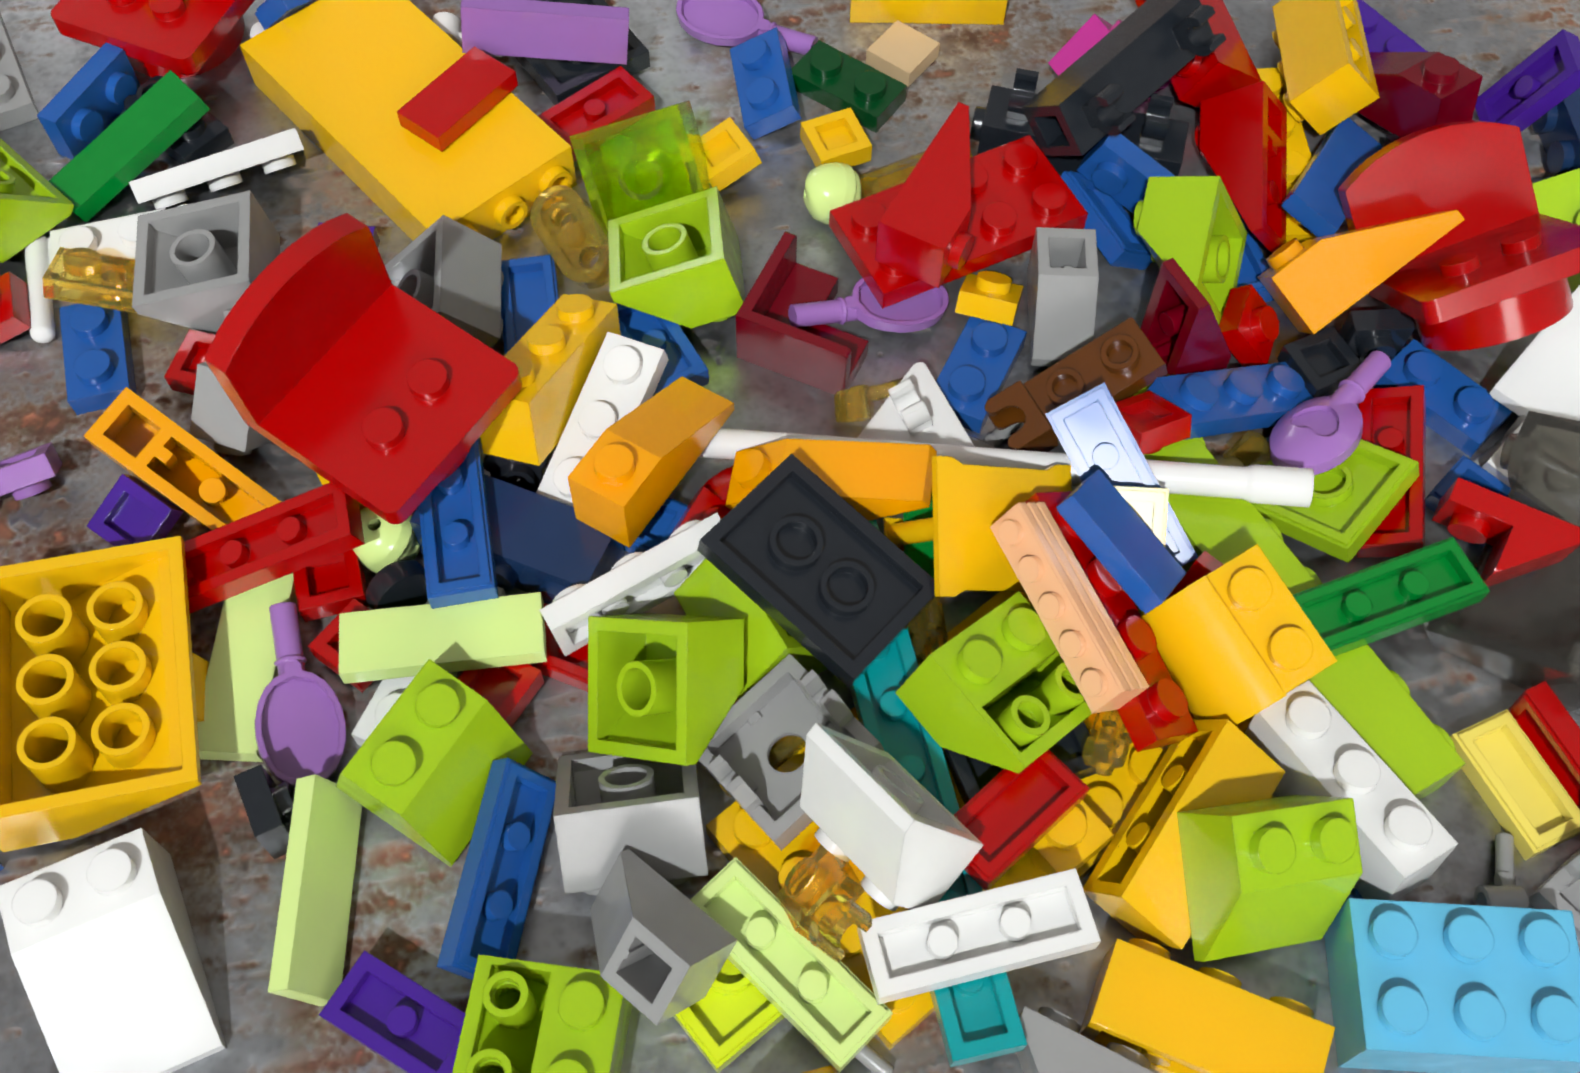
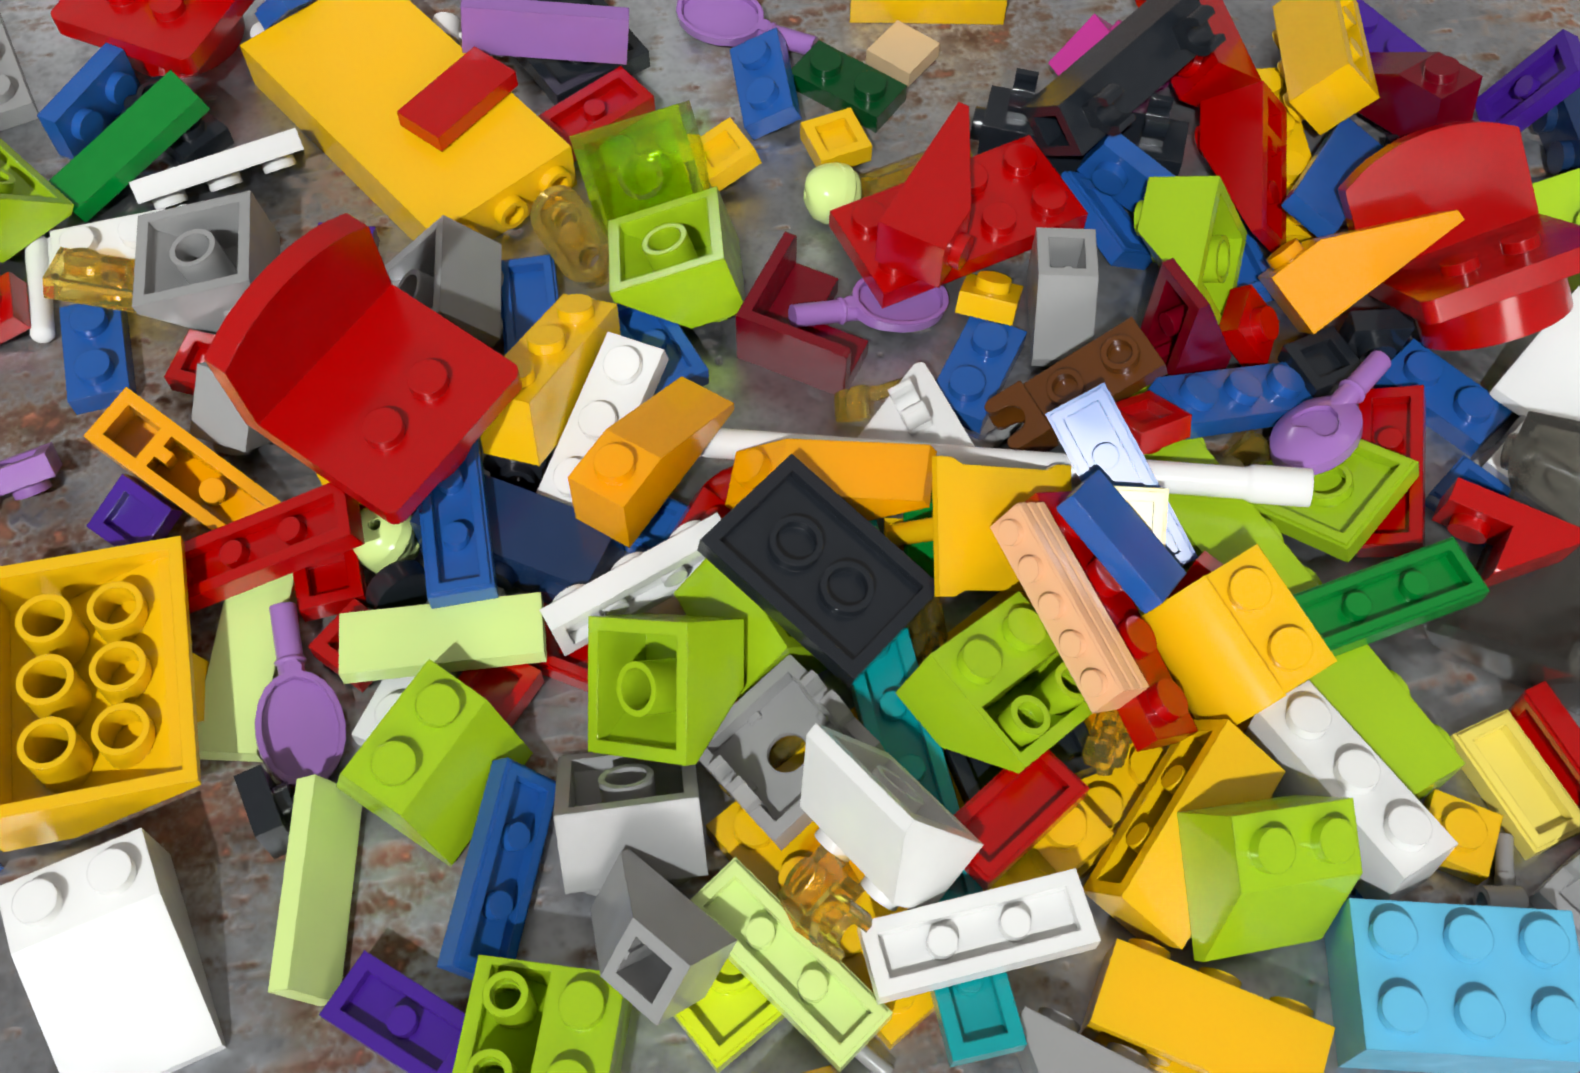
none -> yellow plate [1423,789,1503,885]

